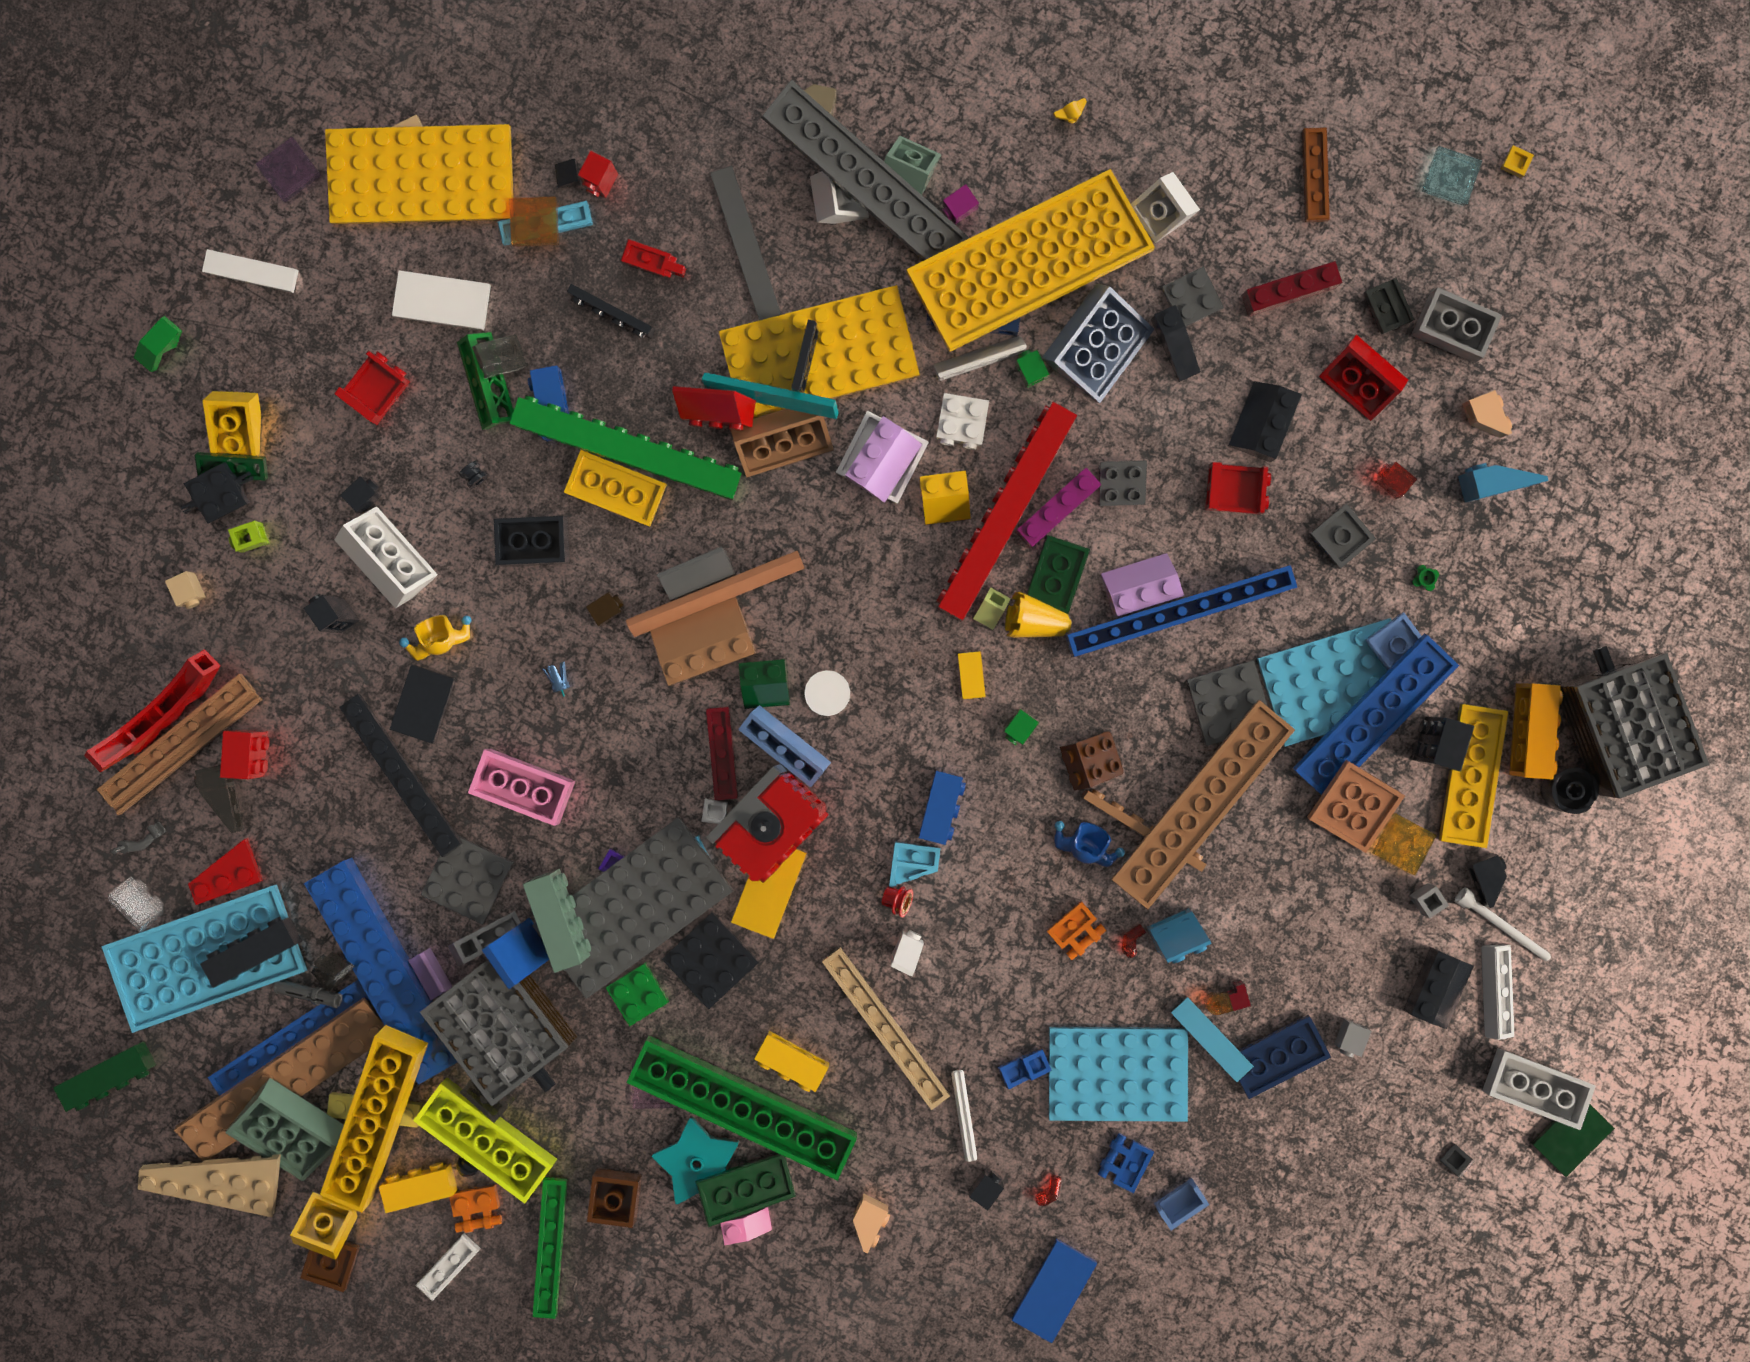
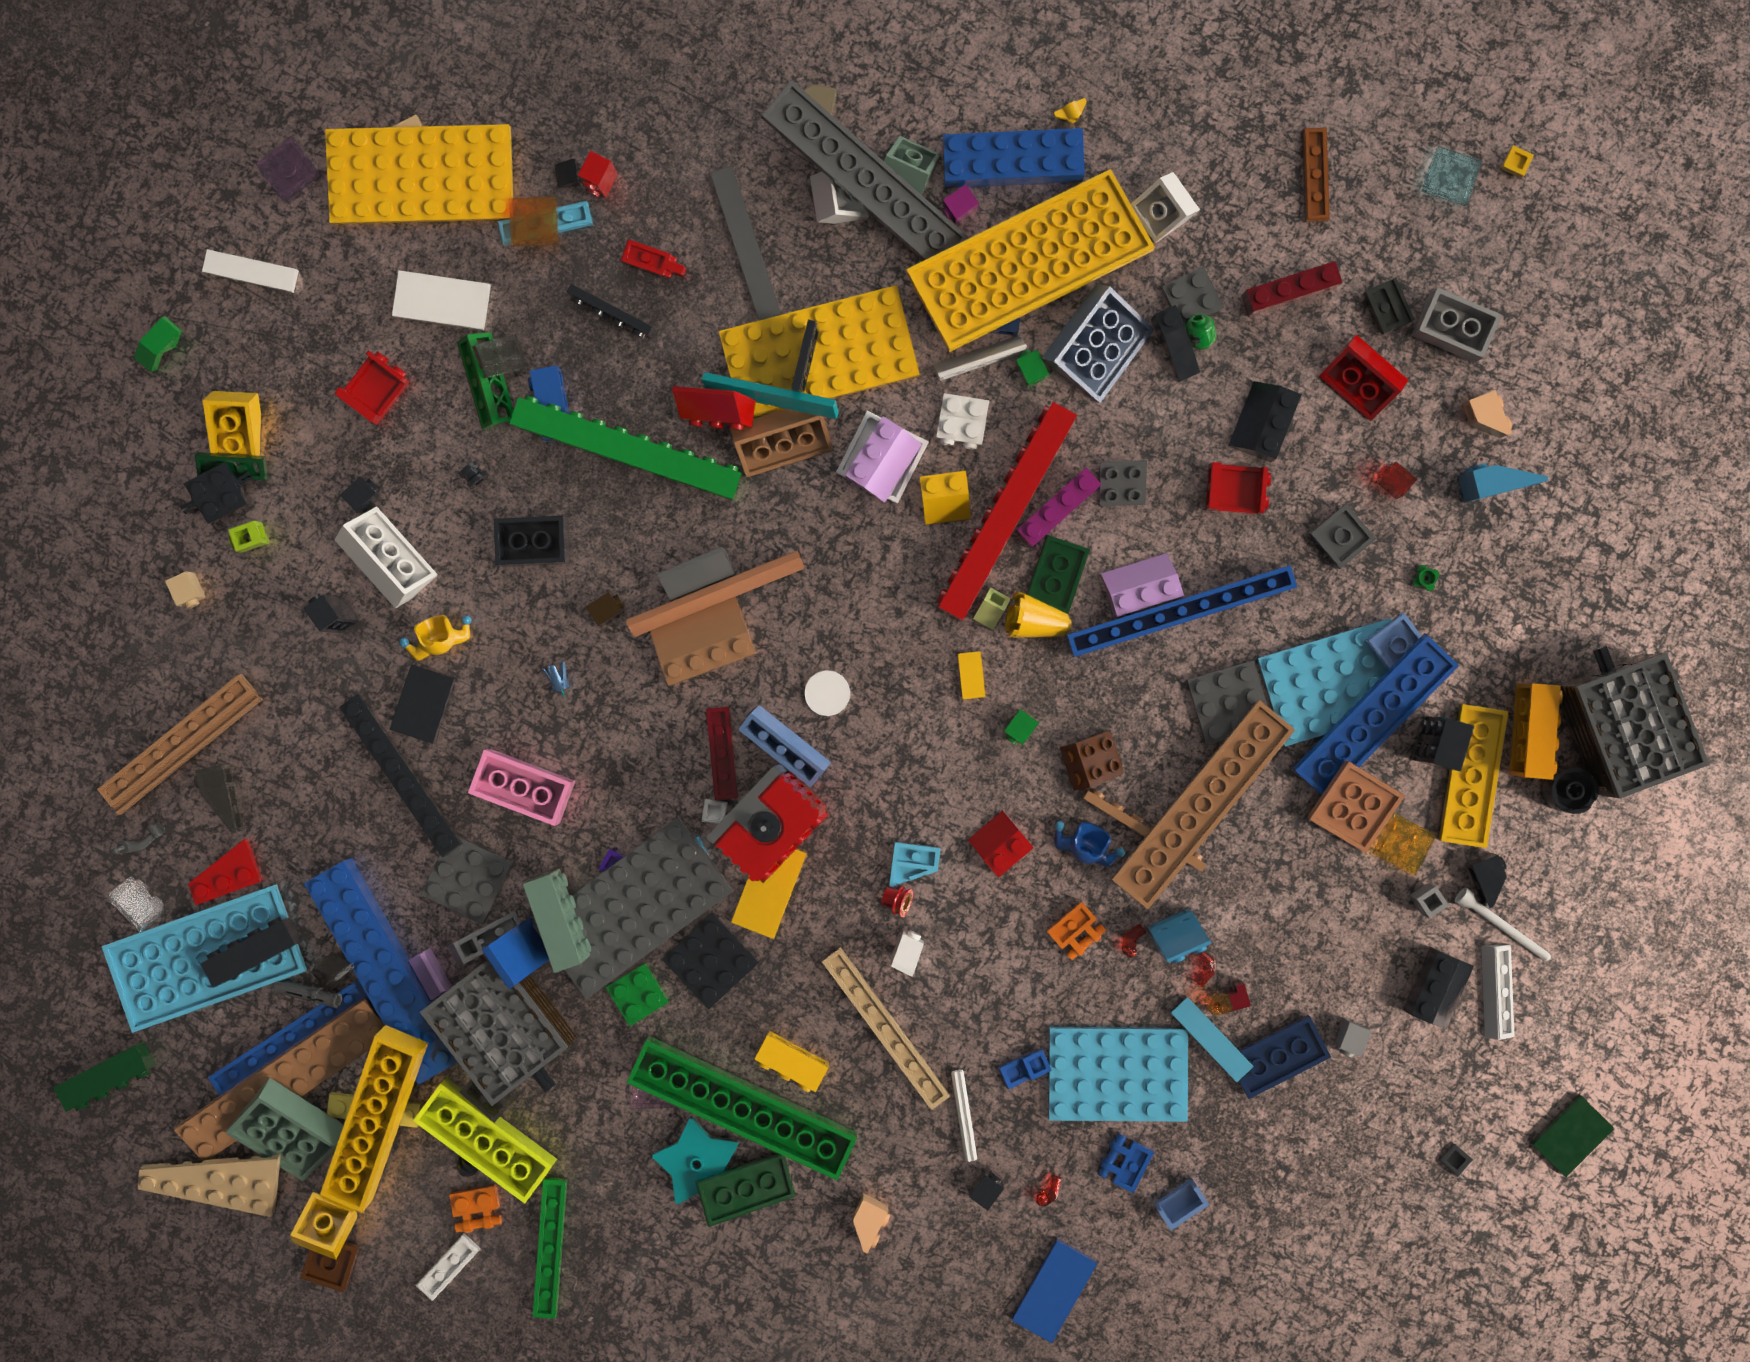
red arch [84,649,221,772] -> none
red brick [220,730,270,779] -> none
yellow brick [379,1162,458,1213] -> none
yellow plate [564,450,667,527] -> none
reddish brown brick [587,1168,642,1228] -> none
bright pink slope [720,1207,772,1245] -> none
dark green slope [738,659,790,709] -> none
blue brick [918,770,966,845] -> none
white brick [1482,1048,1596,1130] -> none
none -> blue brick [942,128,1085,188]
none -> red slope [968,810,1034,878]
none -> green head [1185,314,1217,350]
none -> clear red arm [1193,952,1216,988]

